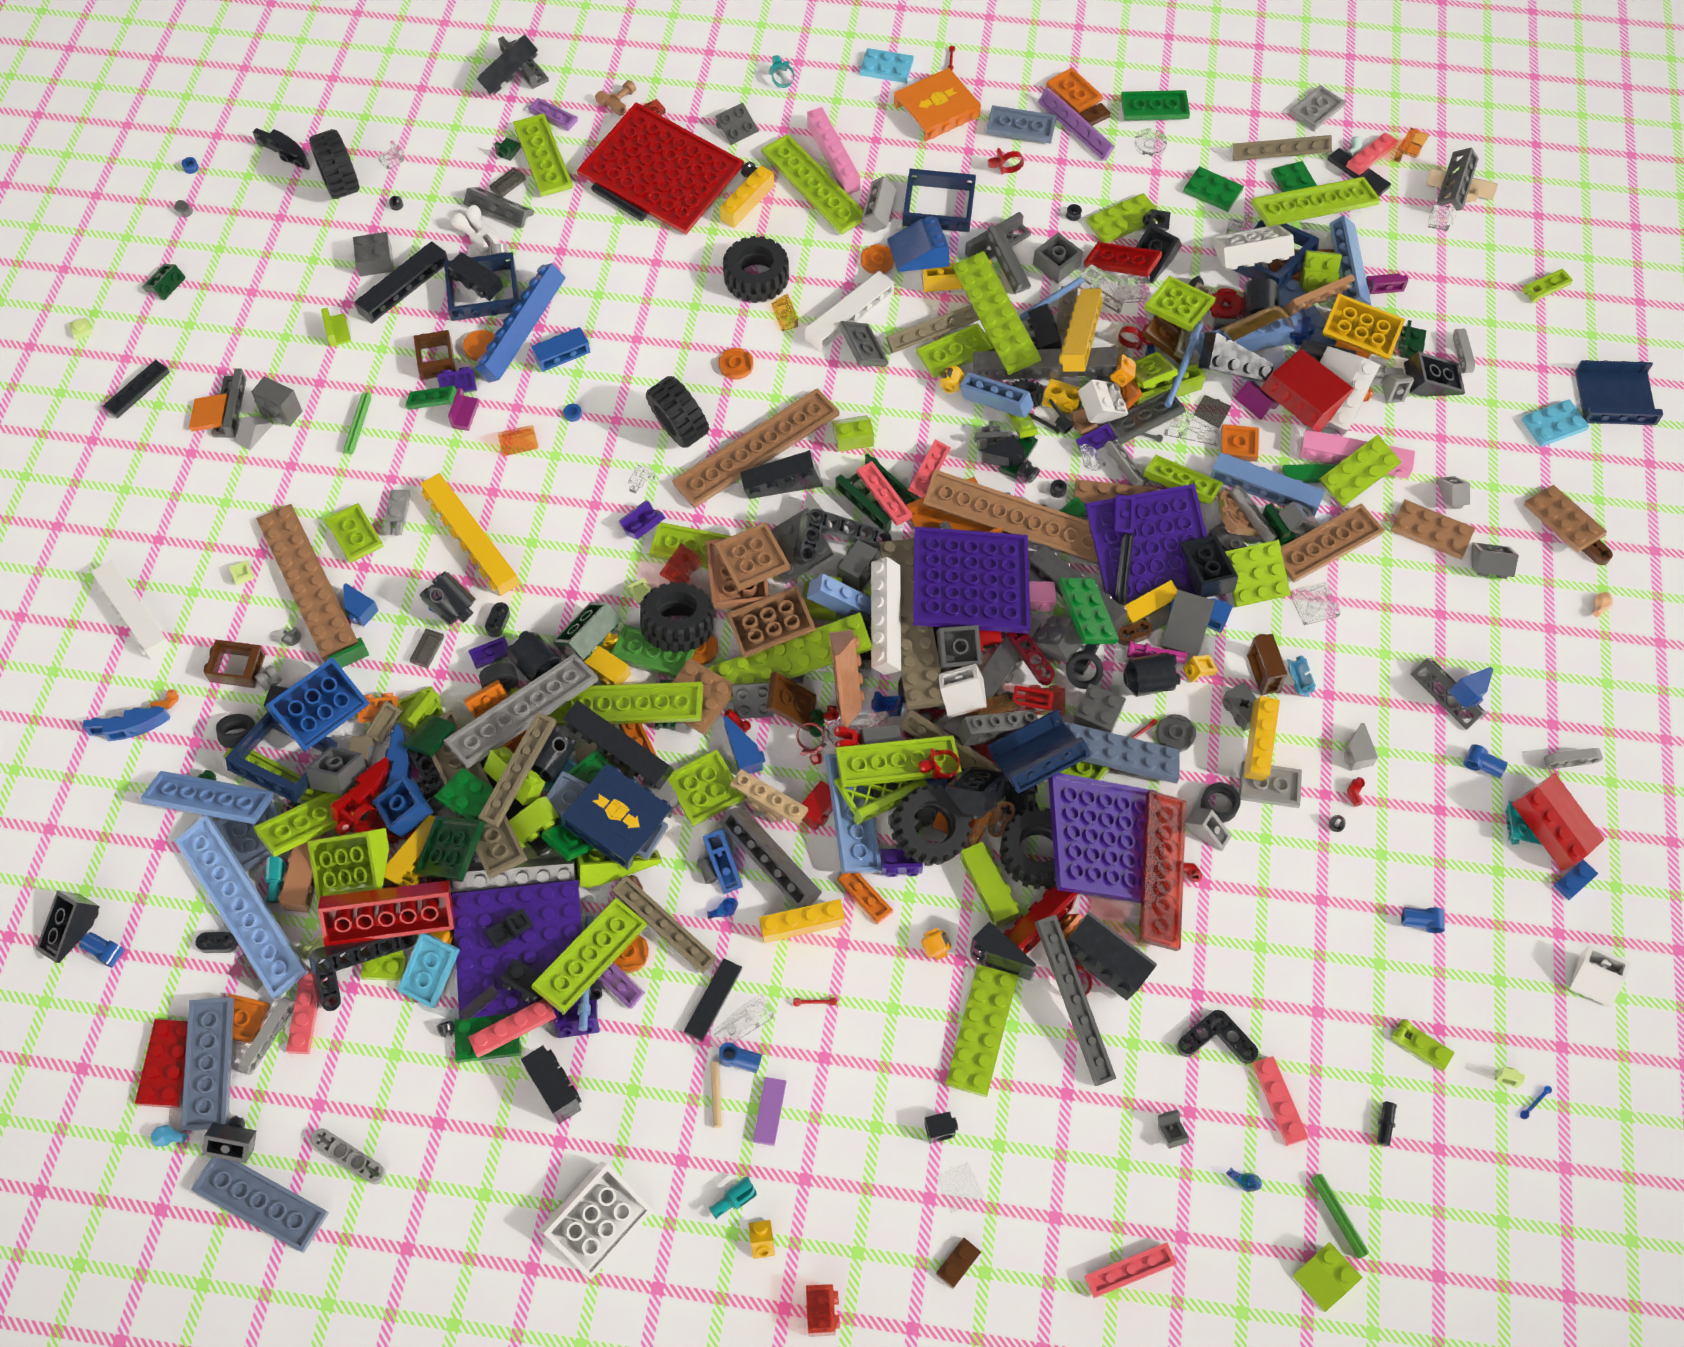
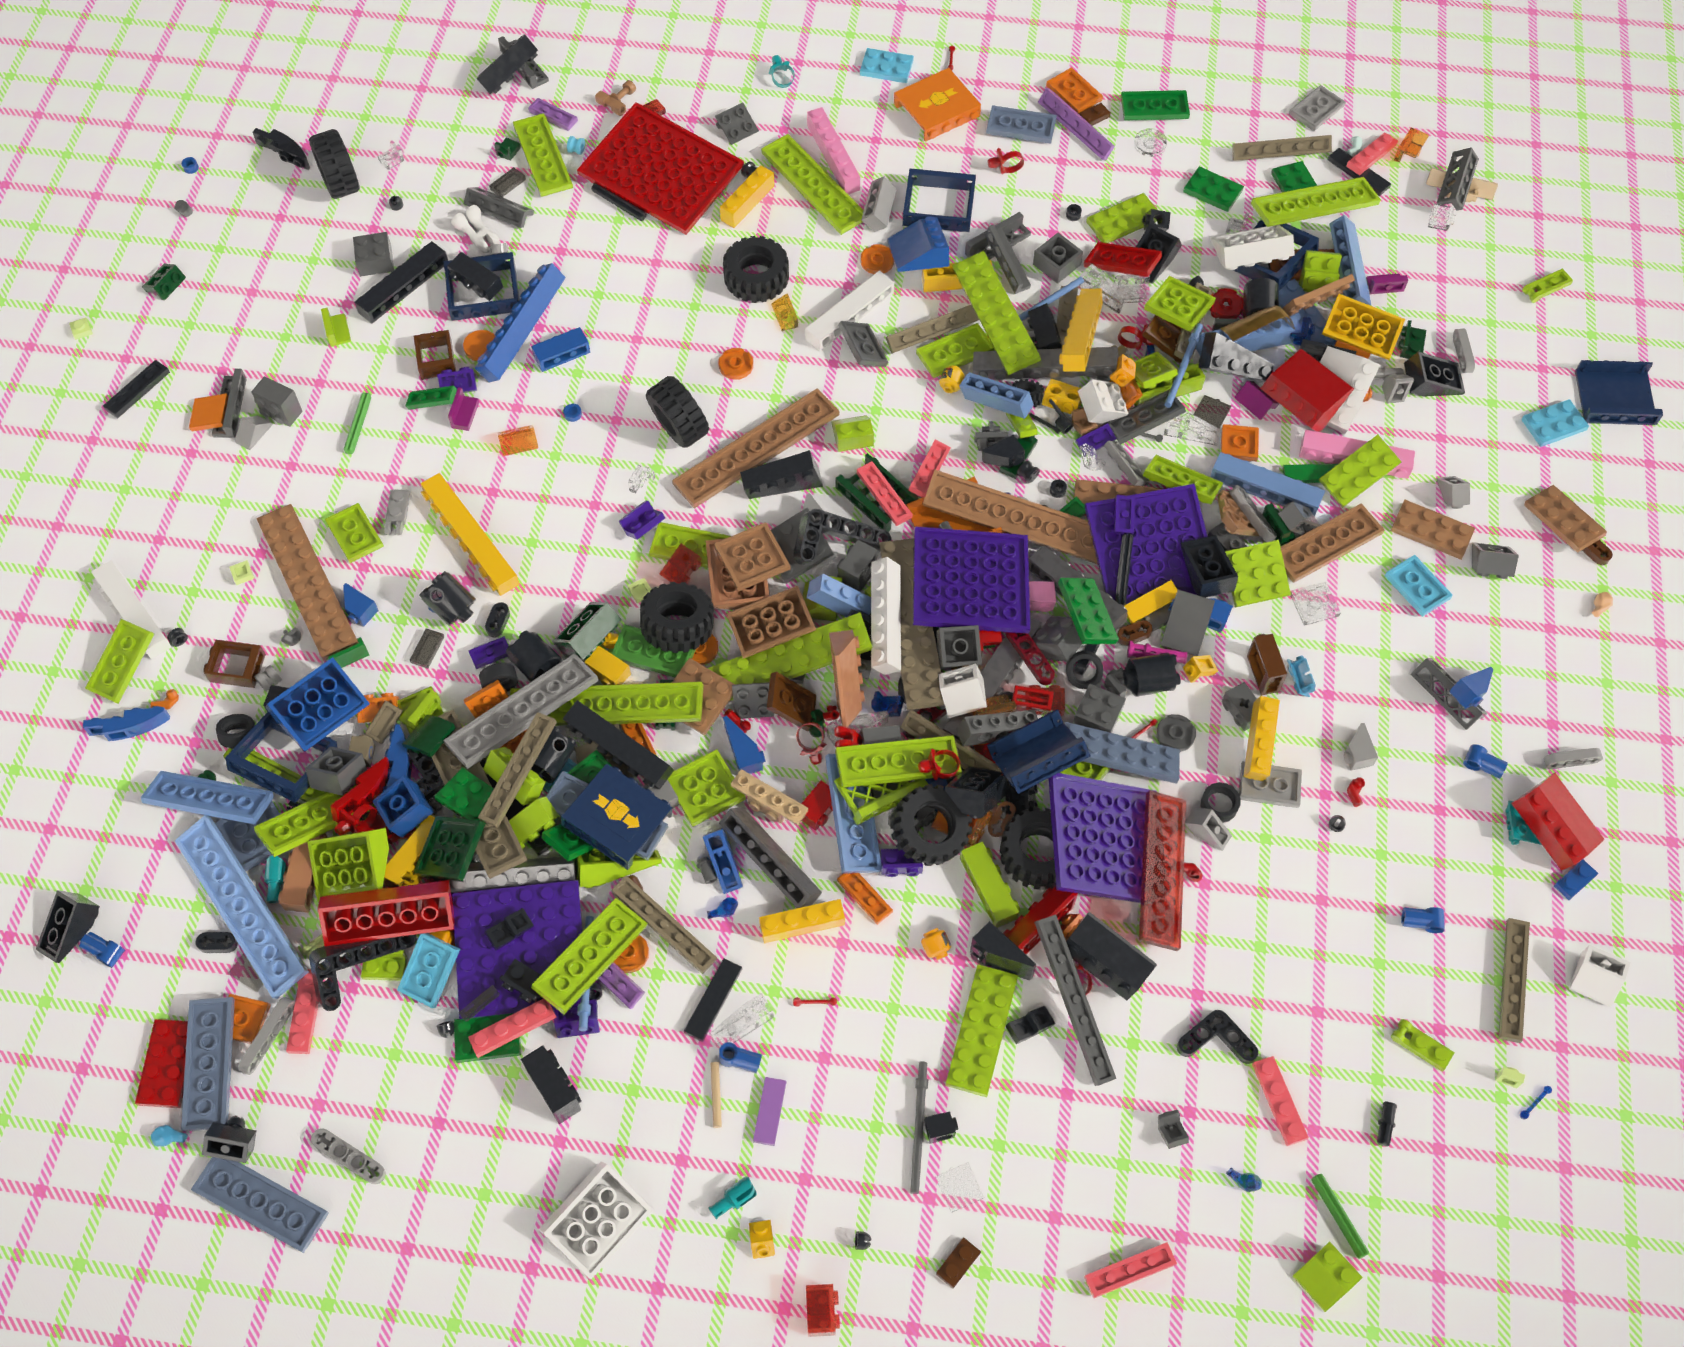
none -> lime plate [85,619,154,704]
none -> black bush [167,628,188,647]
none -> medium azure wheel [567,136,585,155]
none -> black hinge [855,1231,872,1250]
none -> dark grey bar [910,1061,929,1194]
none -> black slope [1005,1005,1056,1045]
none -> dark grey bracket [1104,667,1127,698]
none -> medium azure plate [1385,555,1453,617]
none -> dark tan plate [1498,918,1530,1043]

